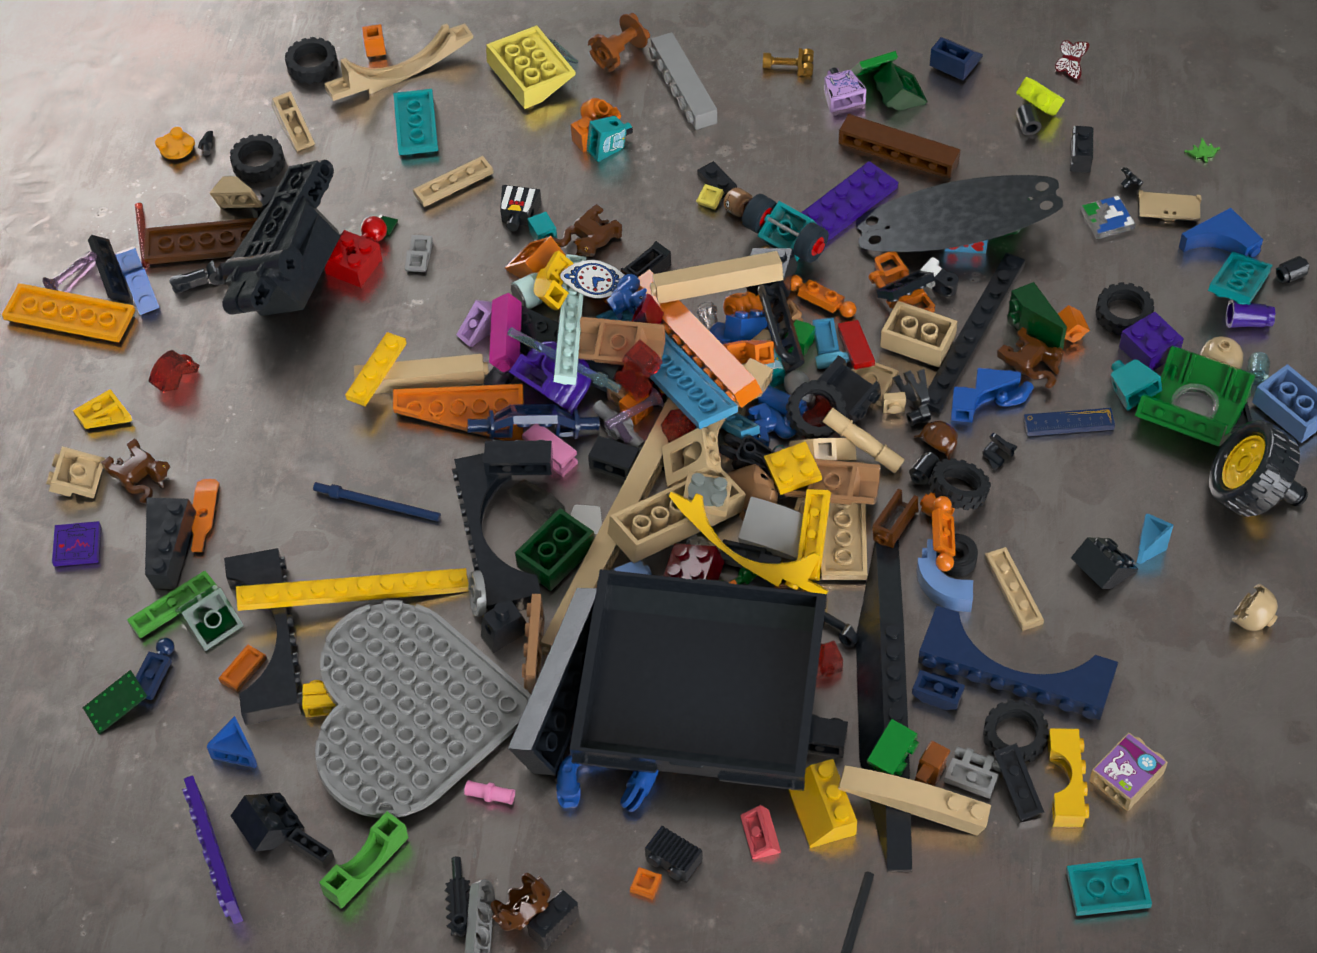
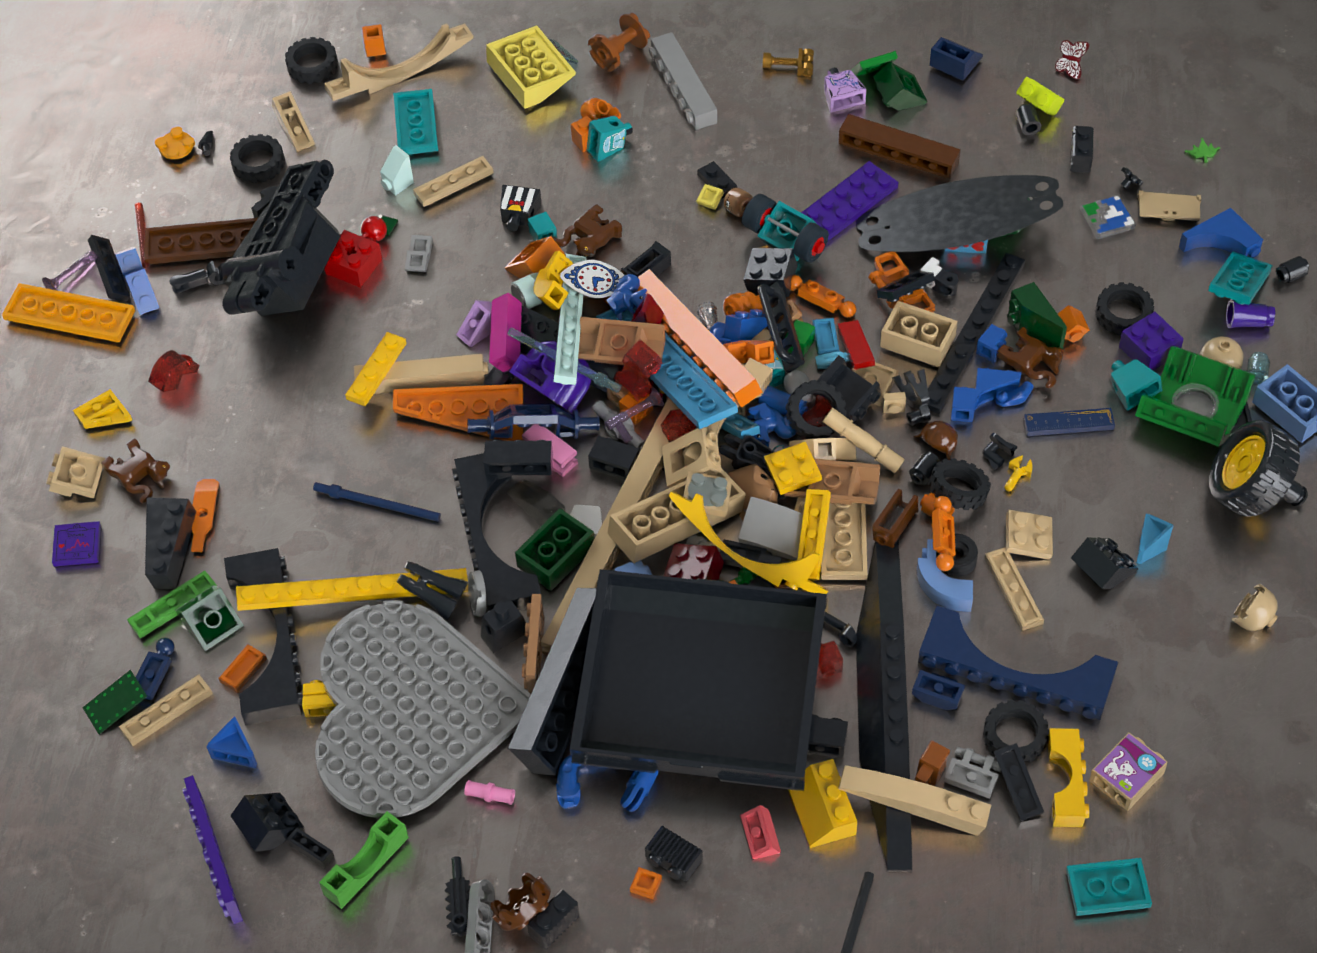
tan slope [209,176,263,208] -> none
tan brick [650,251,783,304] -> none
green brick [867,719,919,776] -> none
none -> tan tile [119,675,213,746]
none -> light aqua slope [380,145,414,196]
none -> black piece [396,561,468,621]
none -> blue brick [976,324,1008,363]
none -> yellow bar [1004,455,1032,492]
none -> tan plate [1006,510,1053,560]

